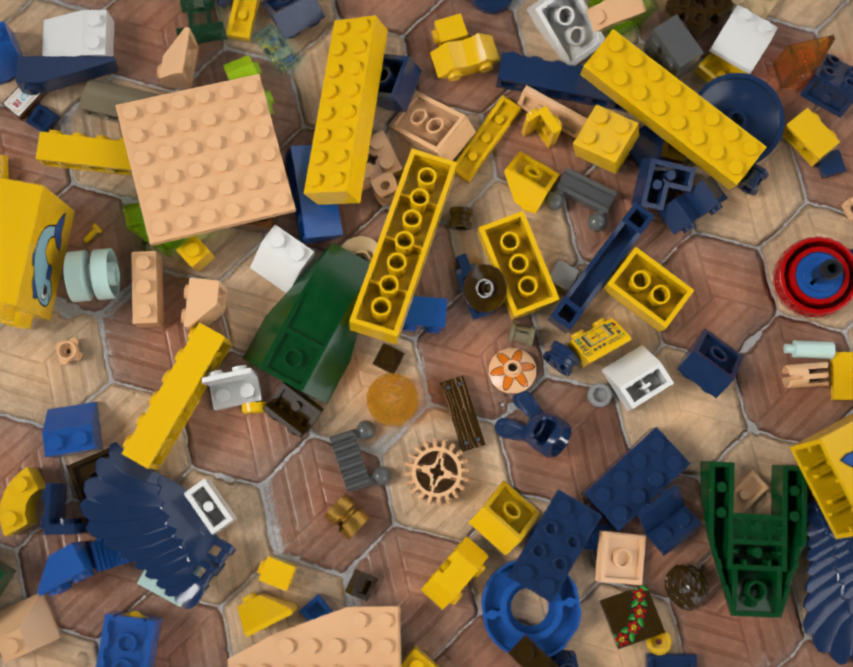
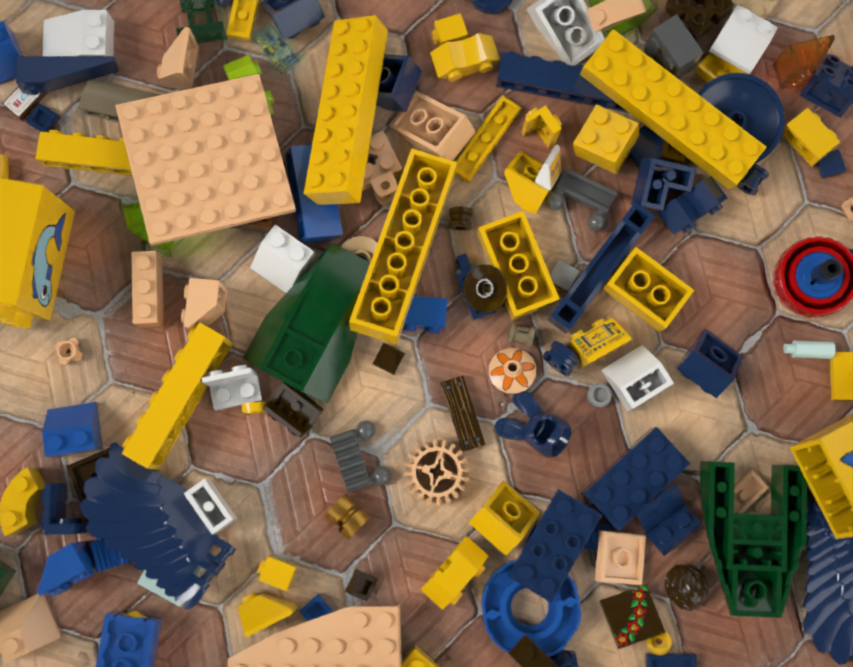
light aqua wheel [64,248,120,302] -> none
yellow piece [83,223,103,243] -> none
yellow brick [176,236,215,273] -> none
clear yellow wheel [367,373,418,427] -> none
light nougat tile [517,85,587,138] -> none
light nougat arm [782,362,829,388] -> none
none -> white slope [535,144,561,190]

